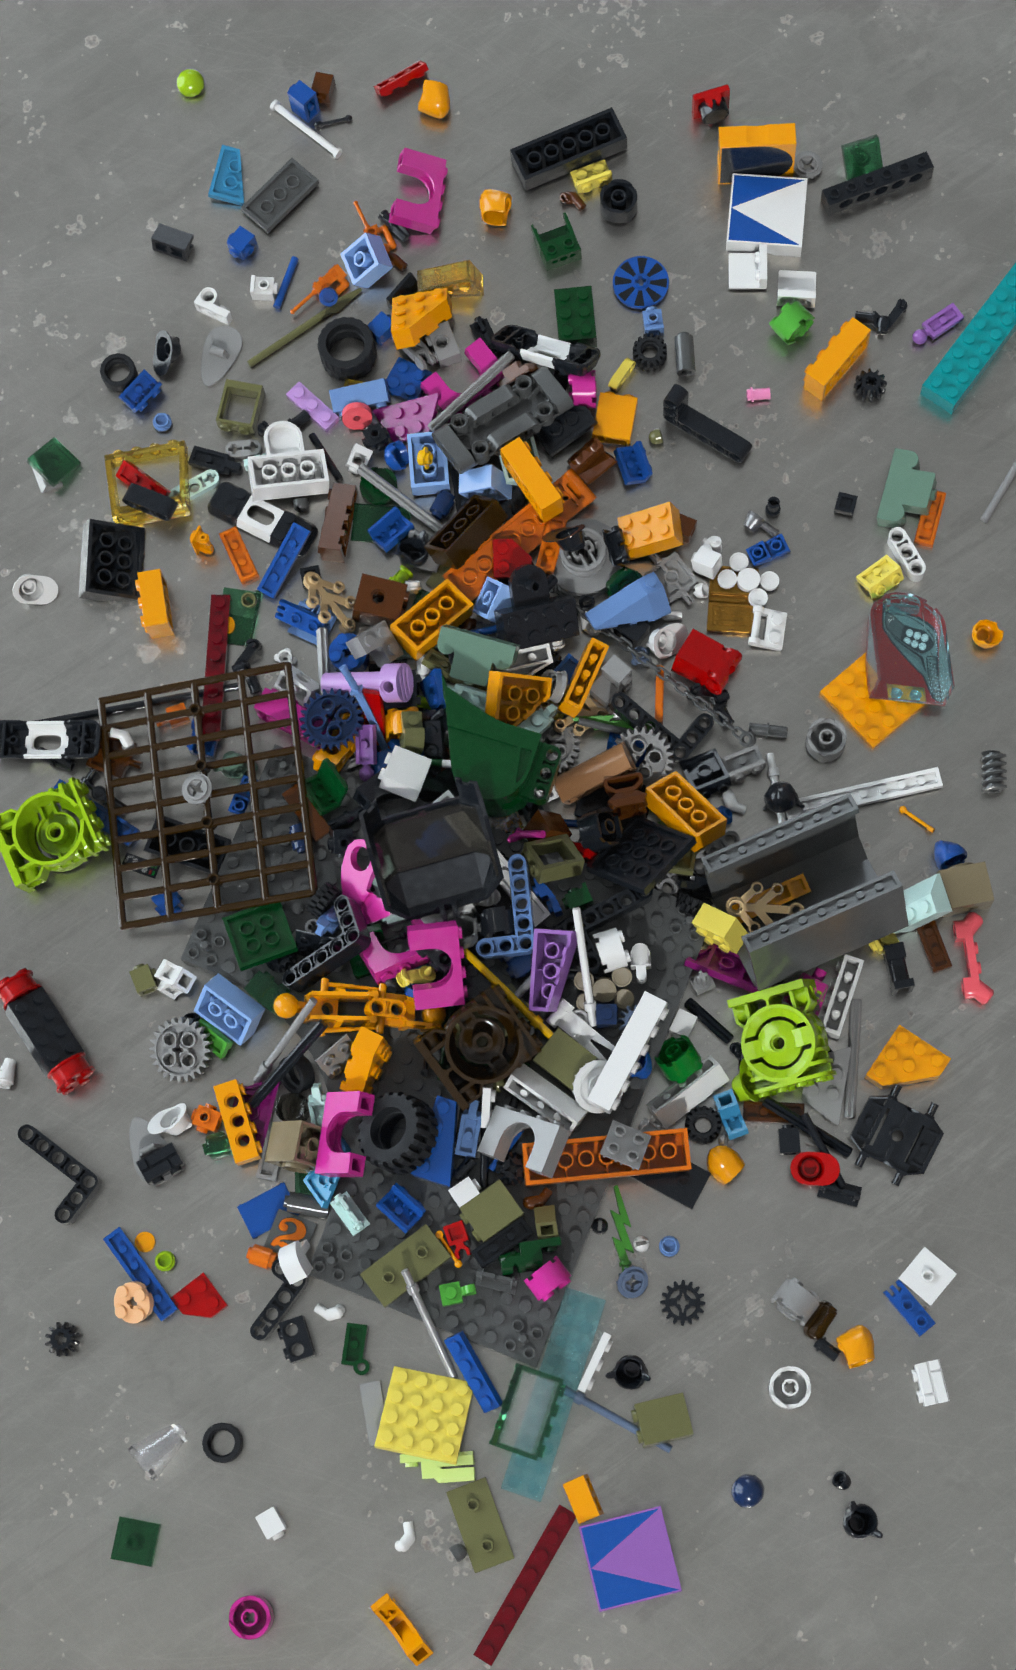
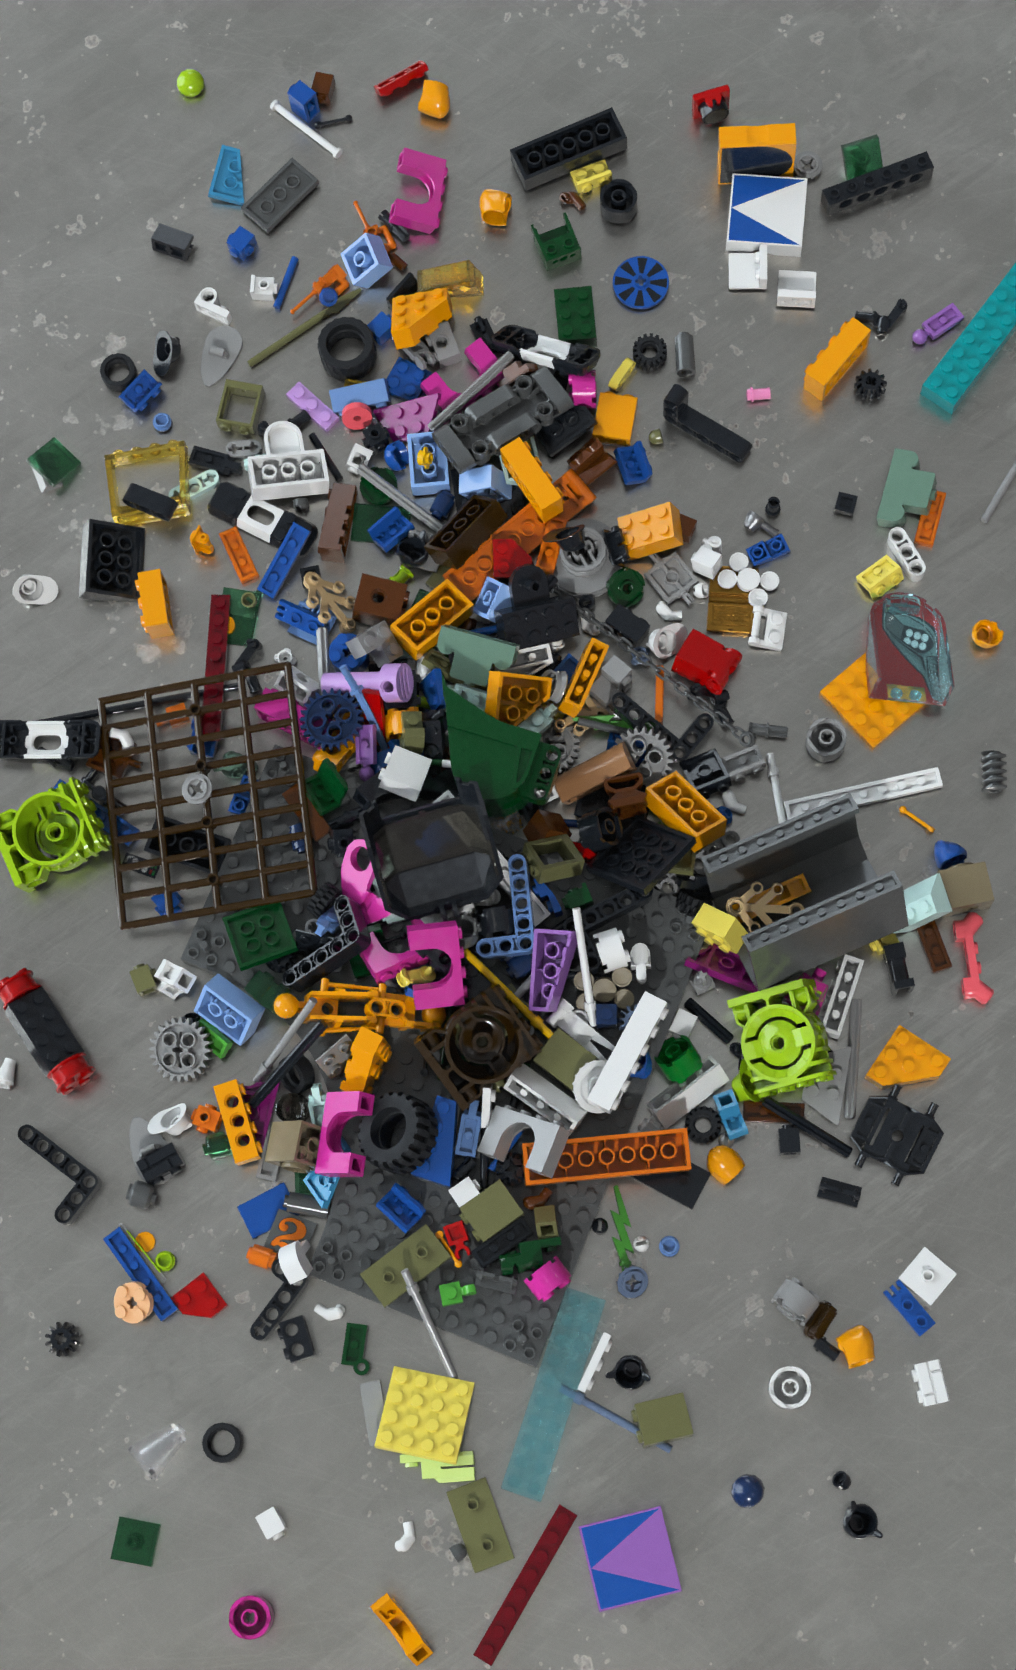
red plate [115,460,171,496] -> none
light aqua hinge [330,1191,370,1236] -> none
white plate [405,580,422,594] -> none
blue plate [444,1331,503,1413] -> none
clear window [489,1363,566,1461] -> none
dark pink piece [507,827,546,843] -> none
light orange hinge [563,1474,604,1524] -> none
medium blue wedge [585,572,671,630] -> none
light grey hinge [600,1120,651,1170] -> none
medium blue brick [642,306,664,337] -> none
black gear [660,1280,705,1326] -> none
black hair [763,781,805,813] -> none
bright green brick [769,301,815,345] -> none
red piece [790,1152,840,1186] -> none
black piece [800,1112,847,1189] -> none
none -> lime piece [116,1223,166,1285]
none -> dark grey head [126,1180,157,1210]

